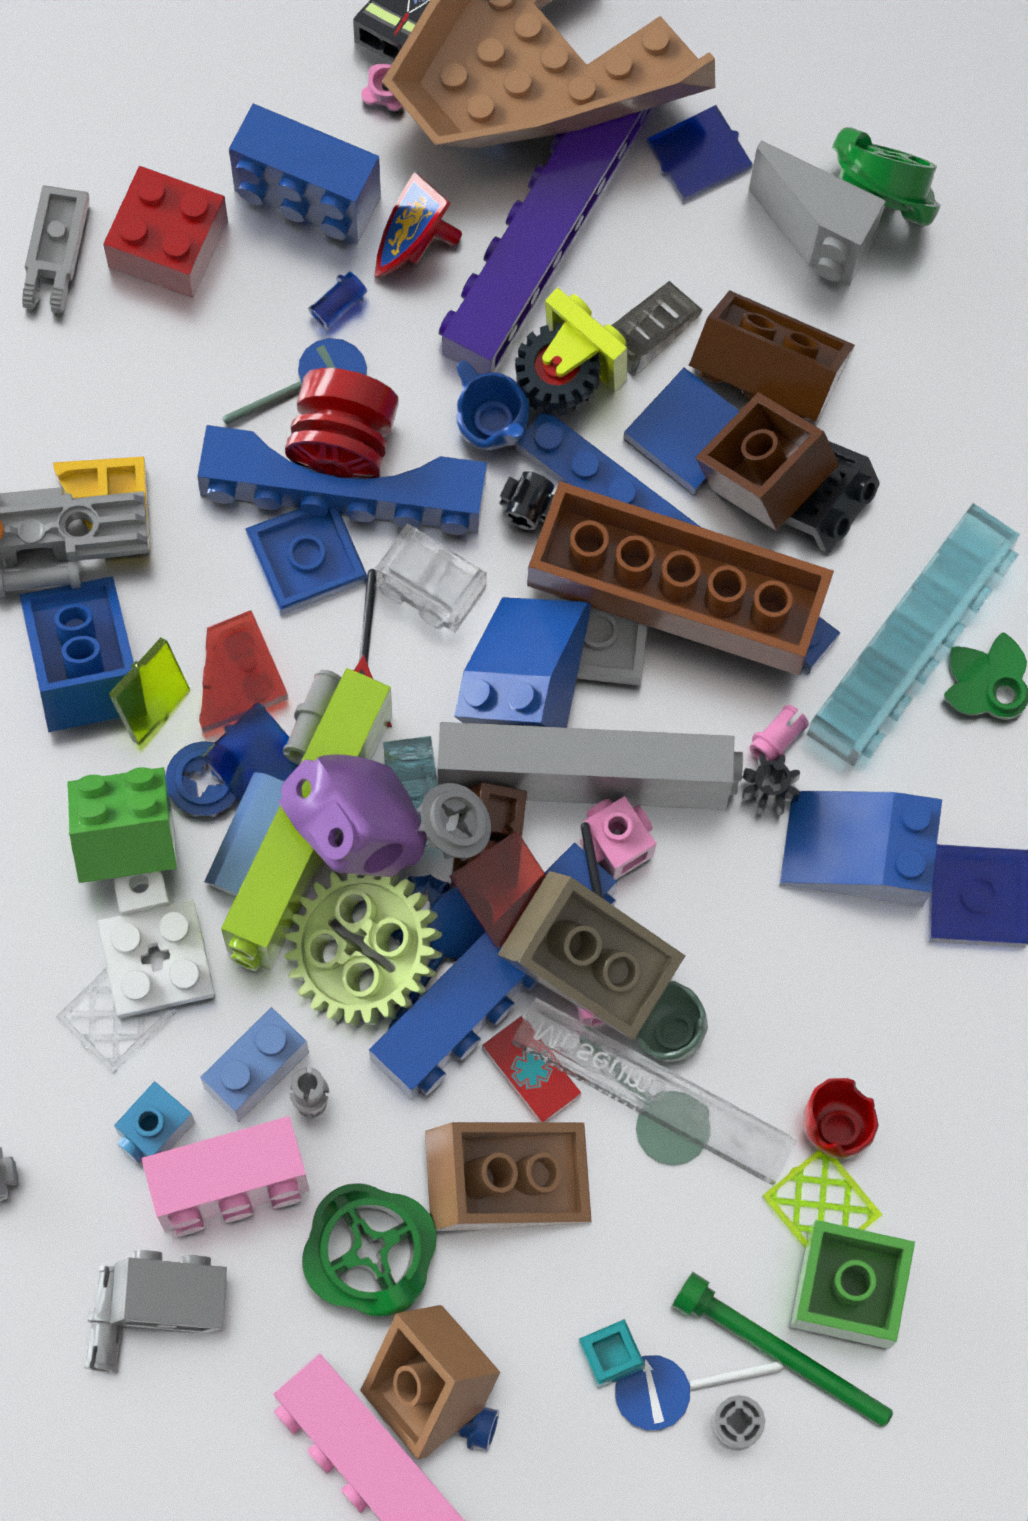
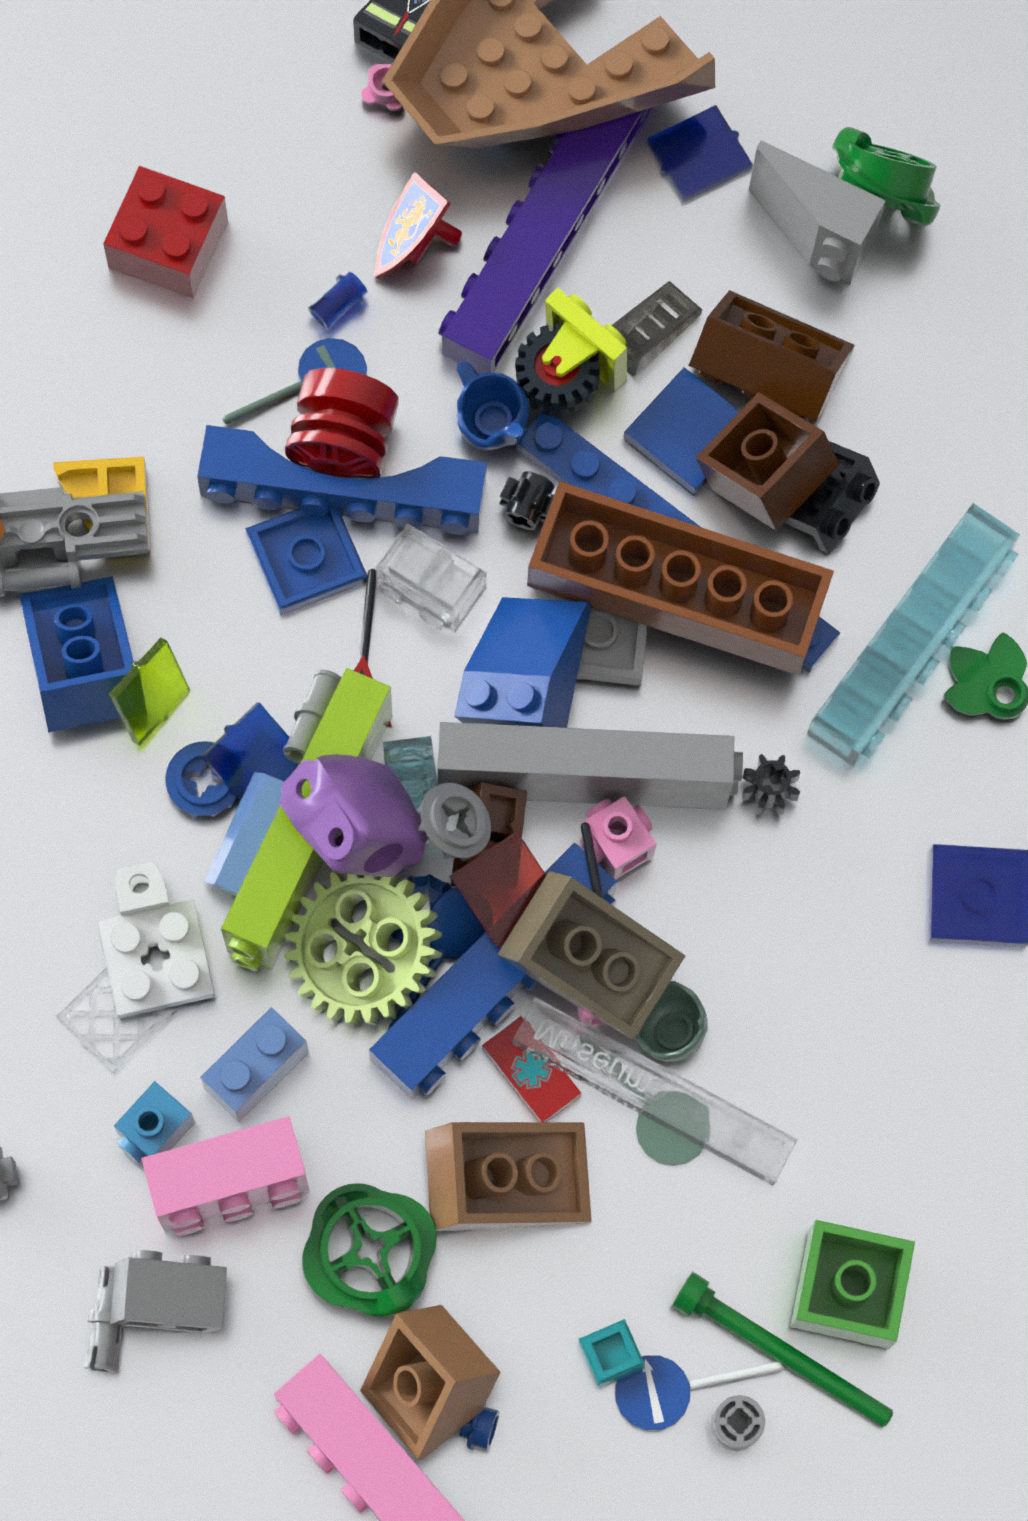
light grey hinge [22,185,90,314] -> none
bright green brick [67,767,177,883] -> none
clear red wing [199,610,289,734] -> none
blue brick [229,103,381,243] -> none
light grey pin [290,1067,329,1118] -> none
bright pink pin [750,705,809,761] -> none
clear neon green window [761,1150,883,1249] -> none
blue slope [779,791,942,907] -> none
red hair [803,1078,879,1159] -> none

